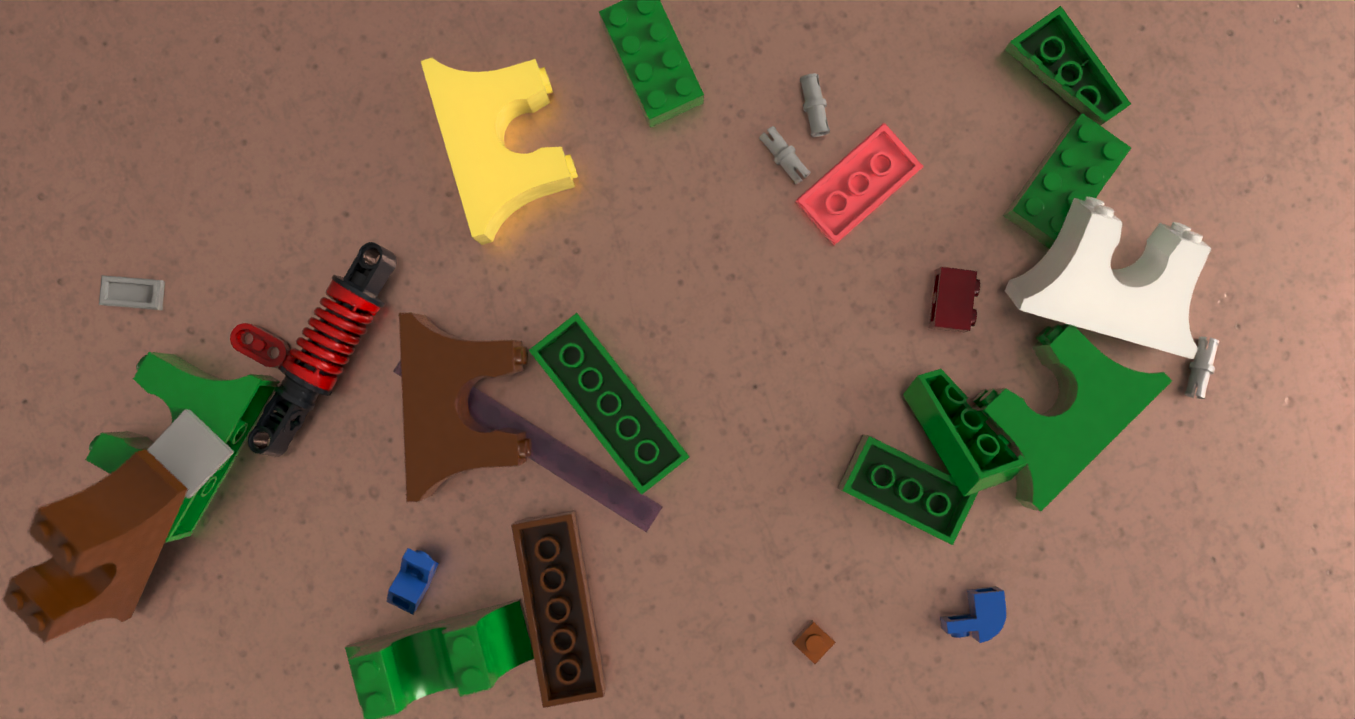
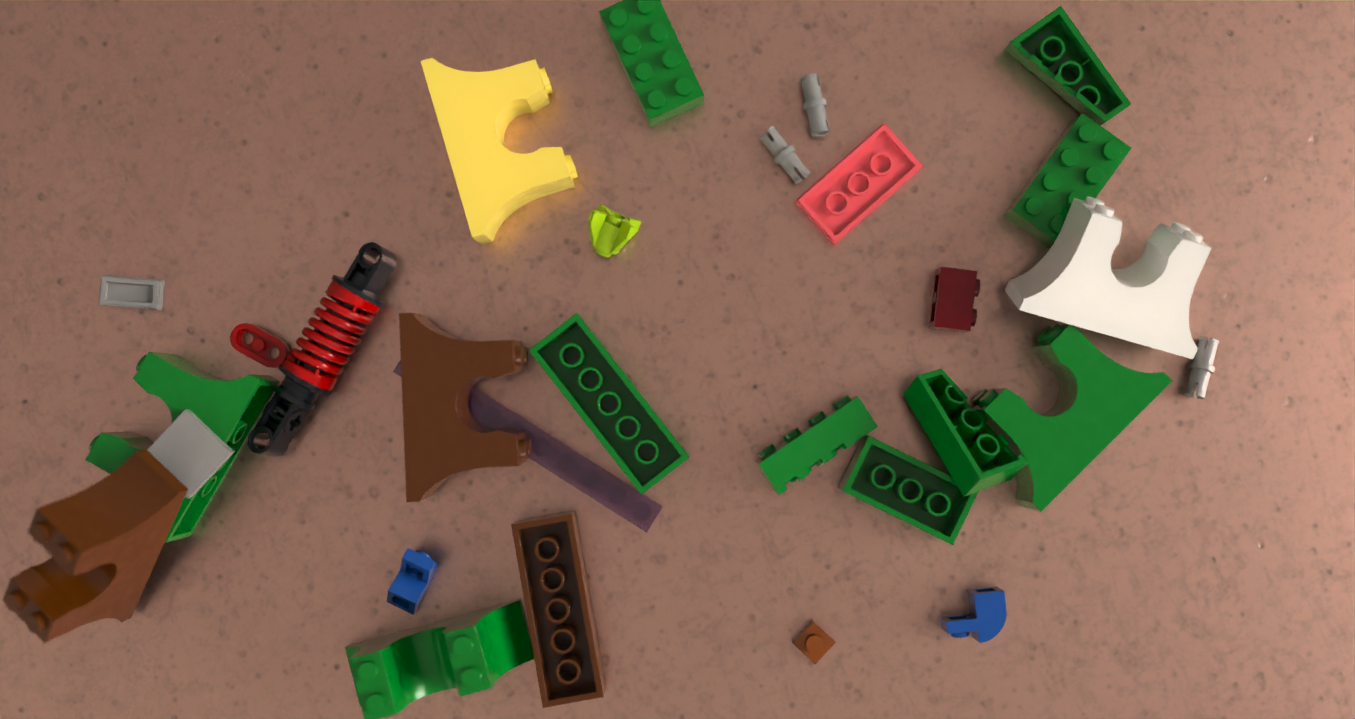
none -> lime brick [588,204,641,258]
none -> green wedge [755,395,878,495]

